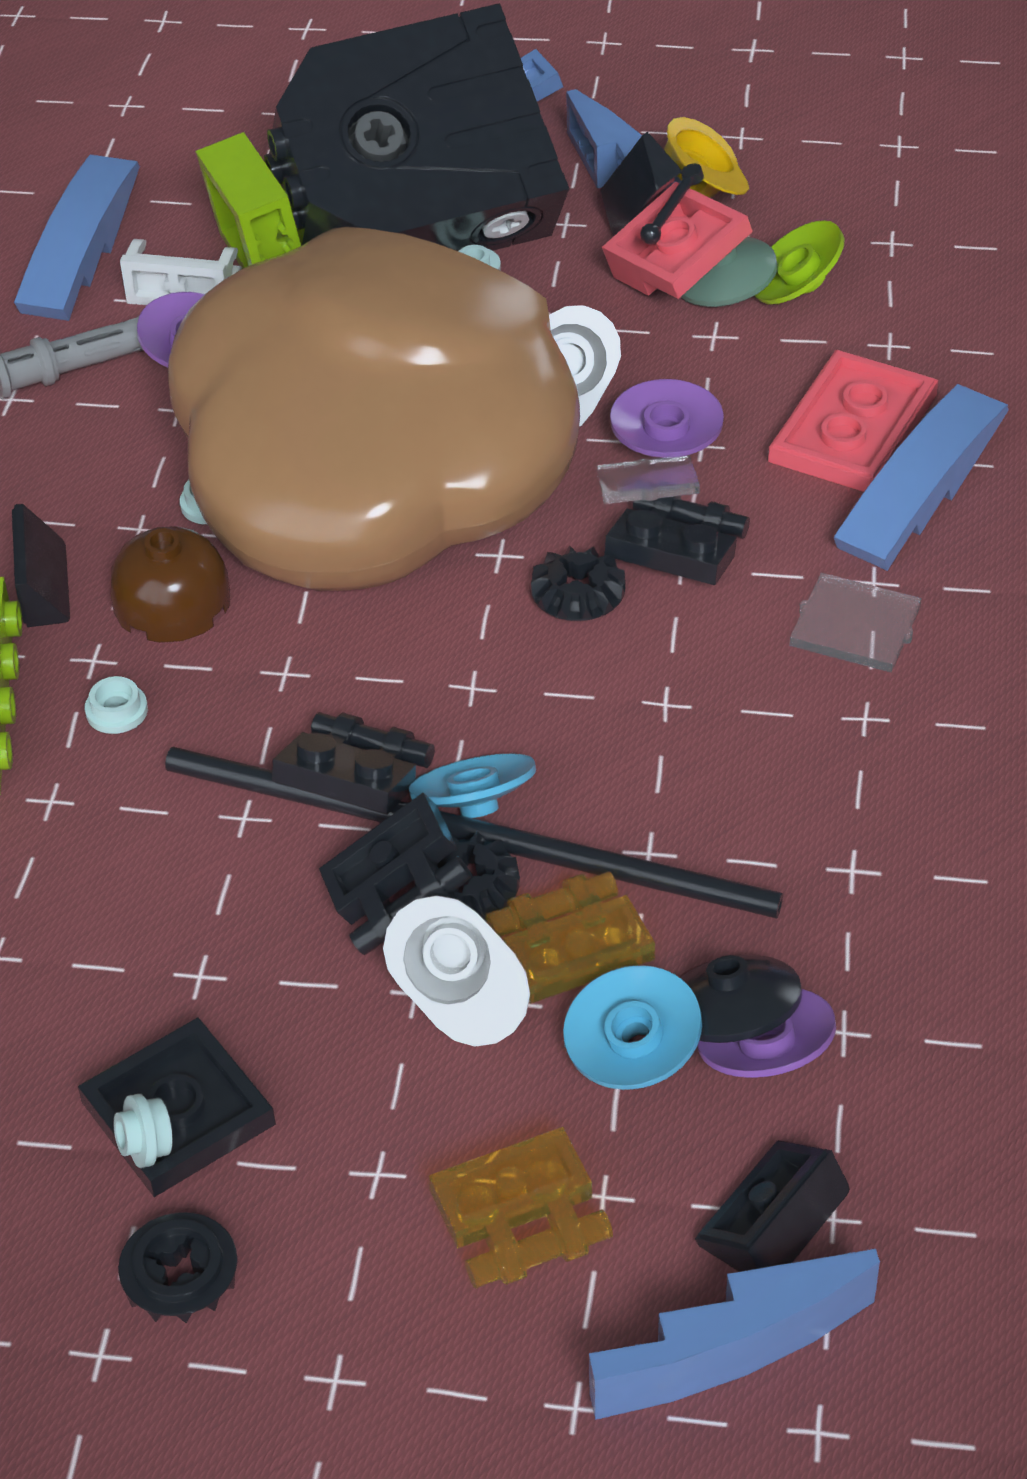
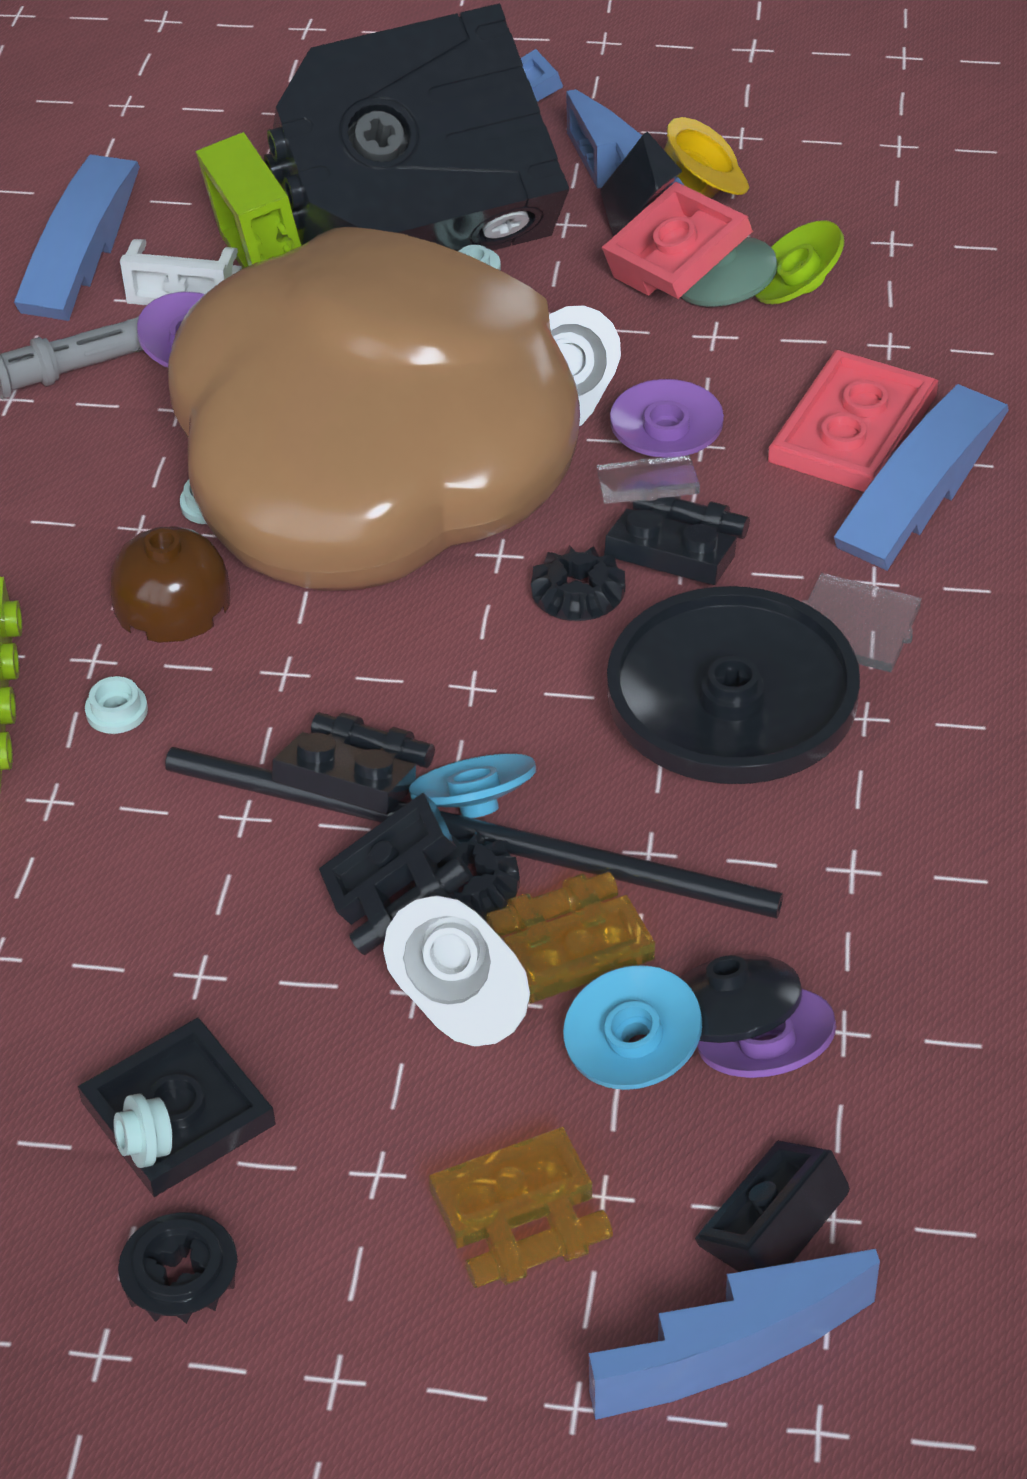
black slope [12,504,70,628] -> none
black hinge [640,163,704,245] -> none
none -> black dish [607,586,860,784]

